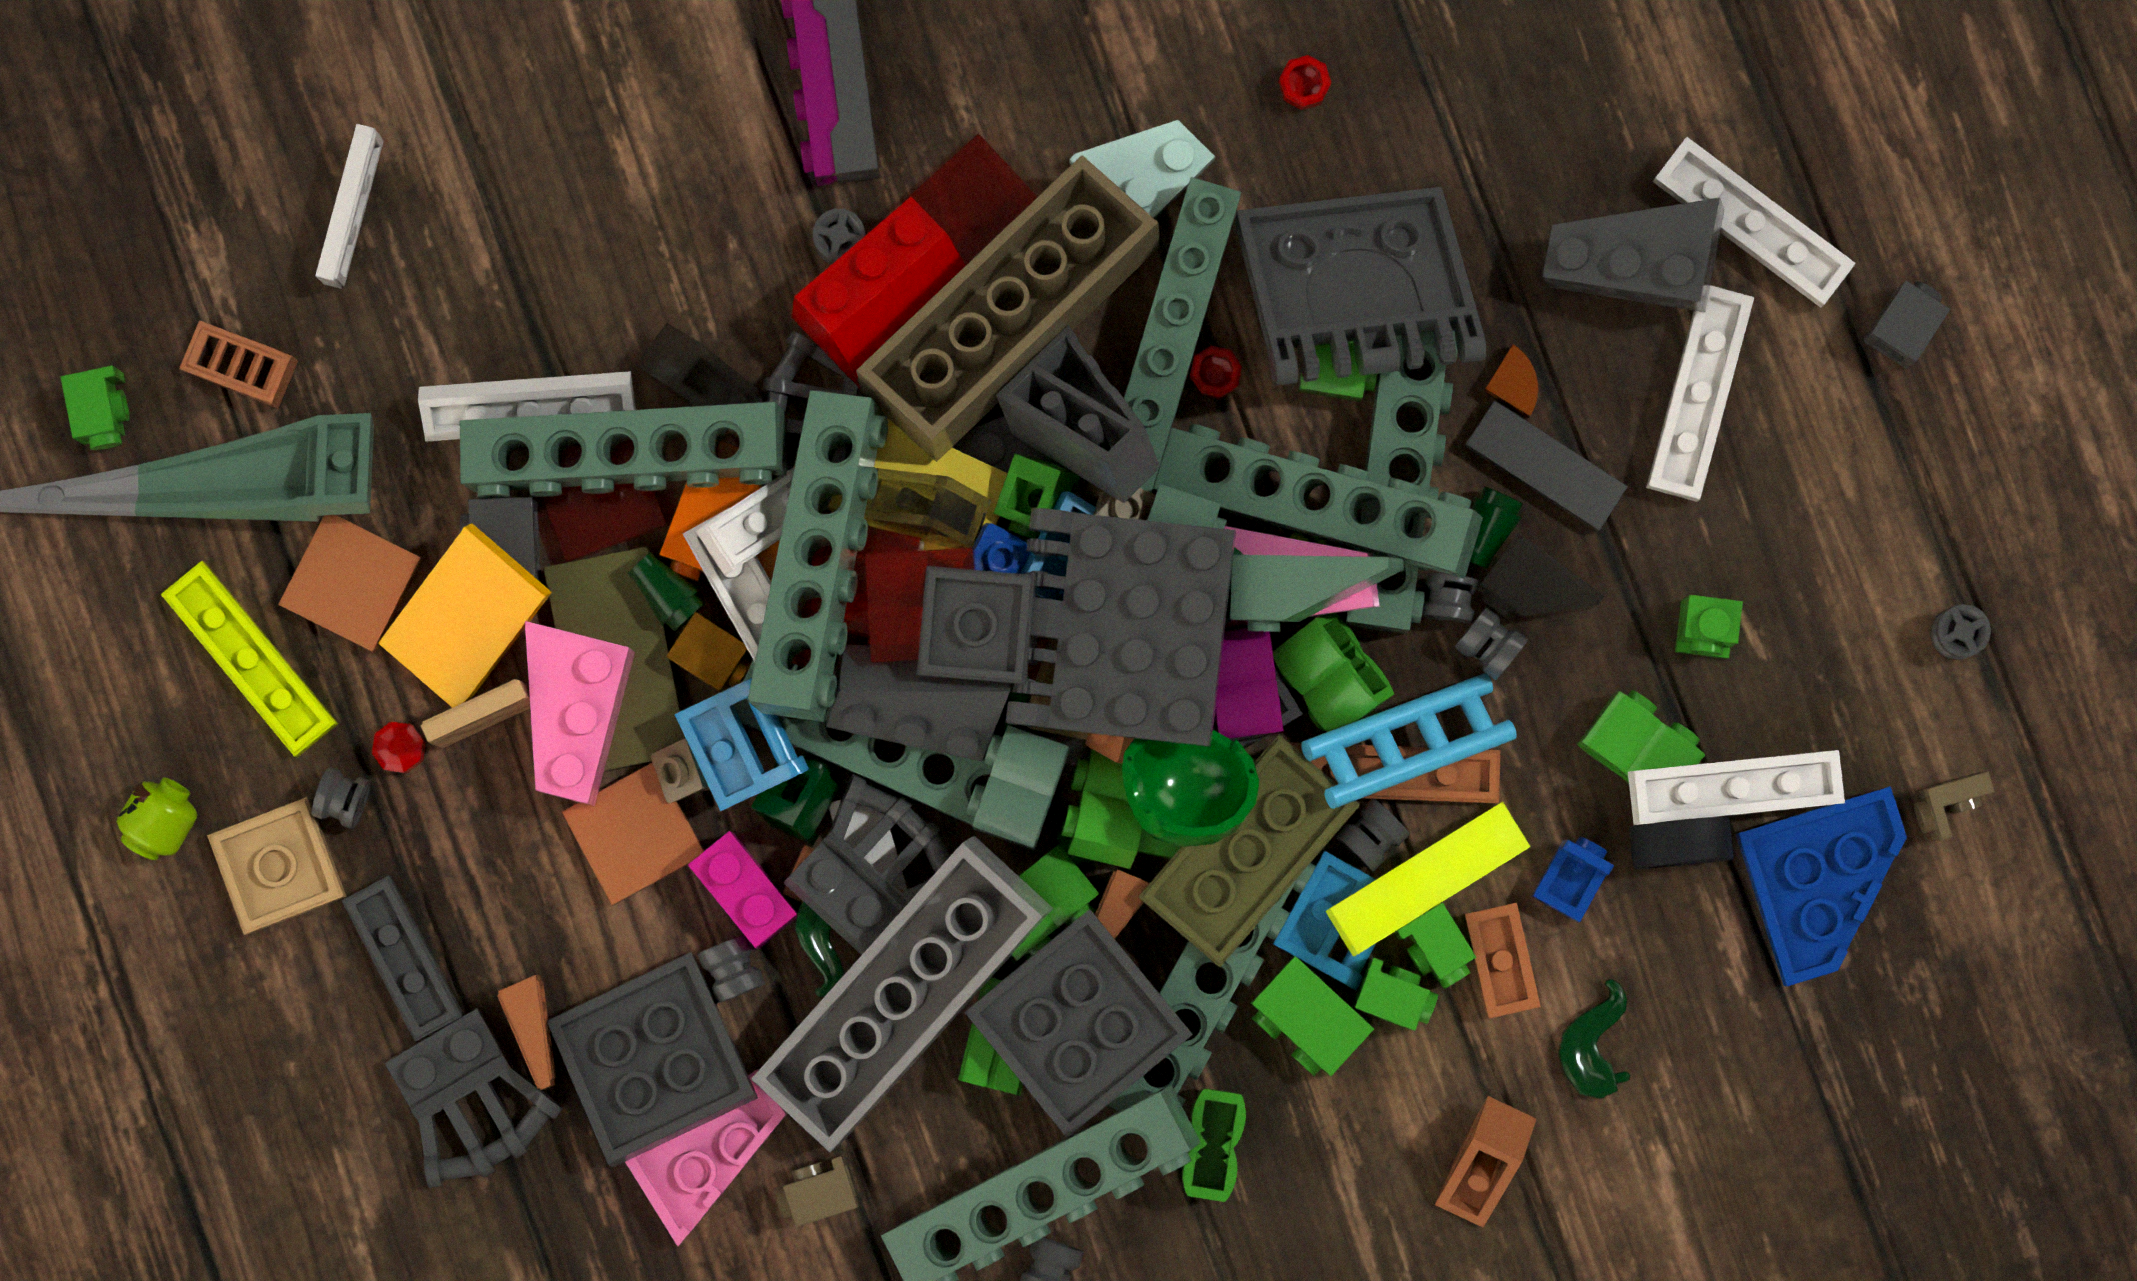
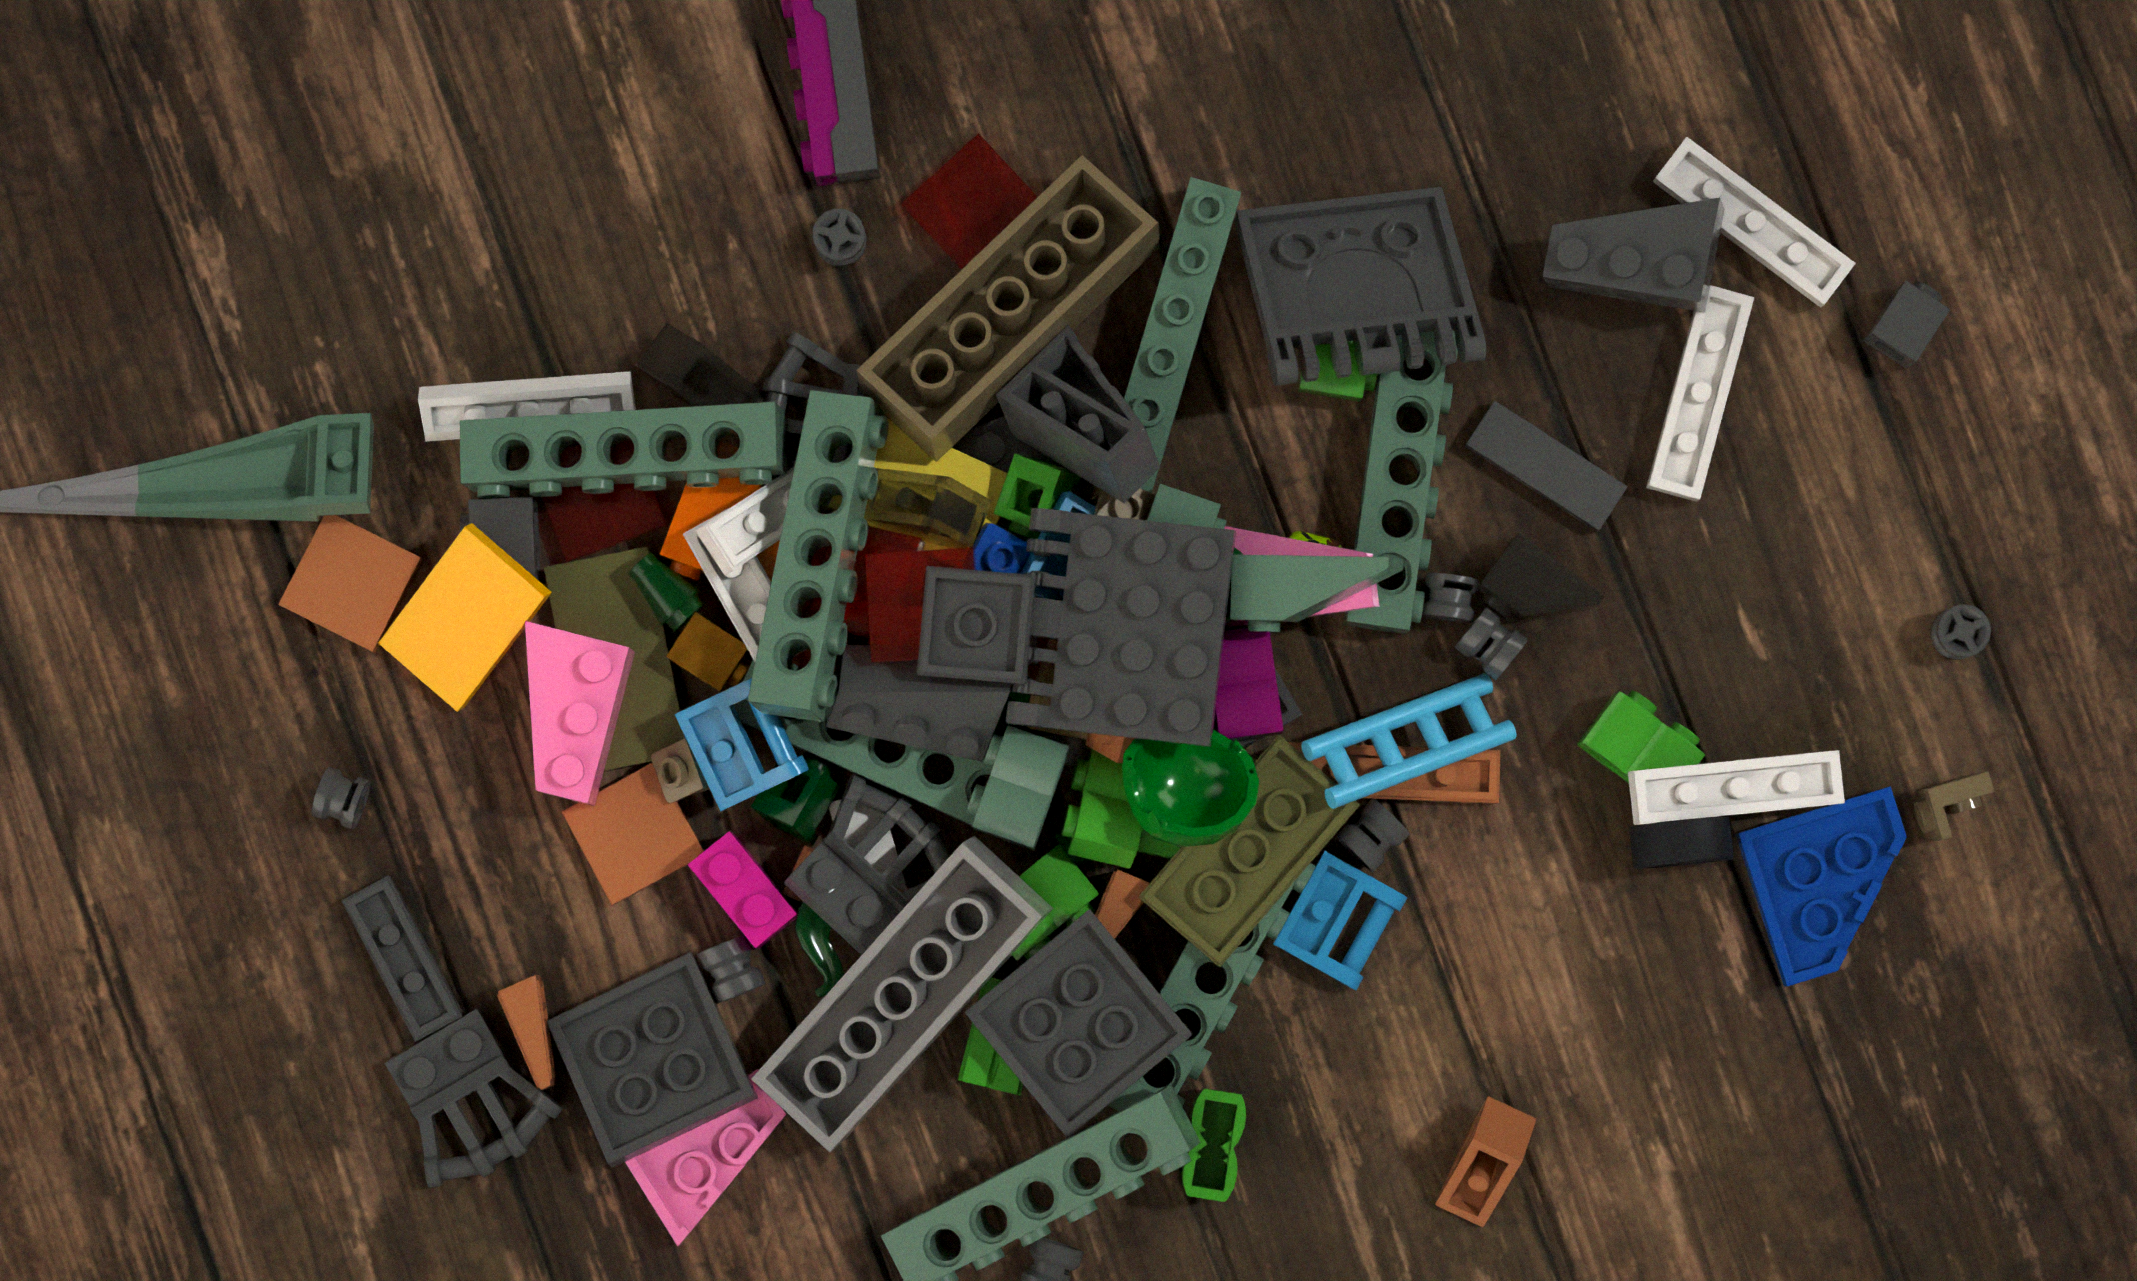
bright green brick [60,365,130,450] -> none
lime head [116,777,197,860] -> none
neon yellow tile [161,561,338,758] -> none
nougat slope [179,320,298,409] -> none
tan tile [207,797,347,935] -> none
white tile [315,124,384,289] -> none
red tile [372,721,426,774] -> none
tan tile [420,679,530,748] -> none
dark tan brick [774,1154,860,1227] -> none
red slope [791,197,966,390] -> none
light aqua wing [1069,120,1215,219] -> none
sand green brick [1153,424,1483,579] -> none
red tile [1190,345,1242,400] -> none
bright green brick [1250,956,1374,1076] -> none
bright green brick [1273,613,1394,732] -> none
red tile [1278,55,1332,110] -> none
neon yellow tile [1325,802,1531,957] -> none
bright green brick [1352,958,1438,1031] -> none
bright green brick [1394,902,1477,989] -> none
nougat plate [1463,903,1541,1019] -> none
dark green cone [1470,486,1523,569] -> none
dark orange tile [1484,344,1538,419] -> none
blue bracket [1531,836,1614,923] -> none
dark green piece [1558,979,1630,1099] -> none
bright green brick [1675,595,1743,659] -> none

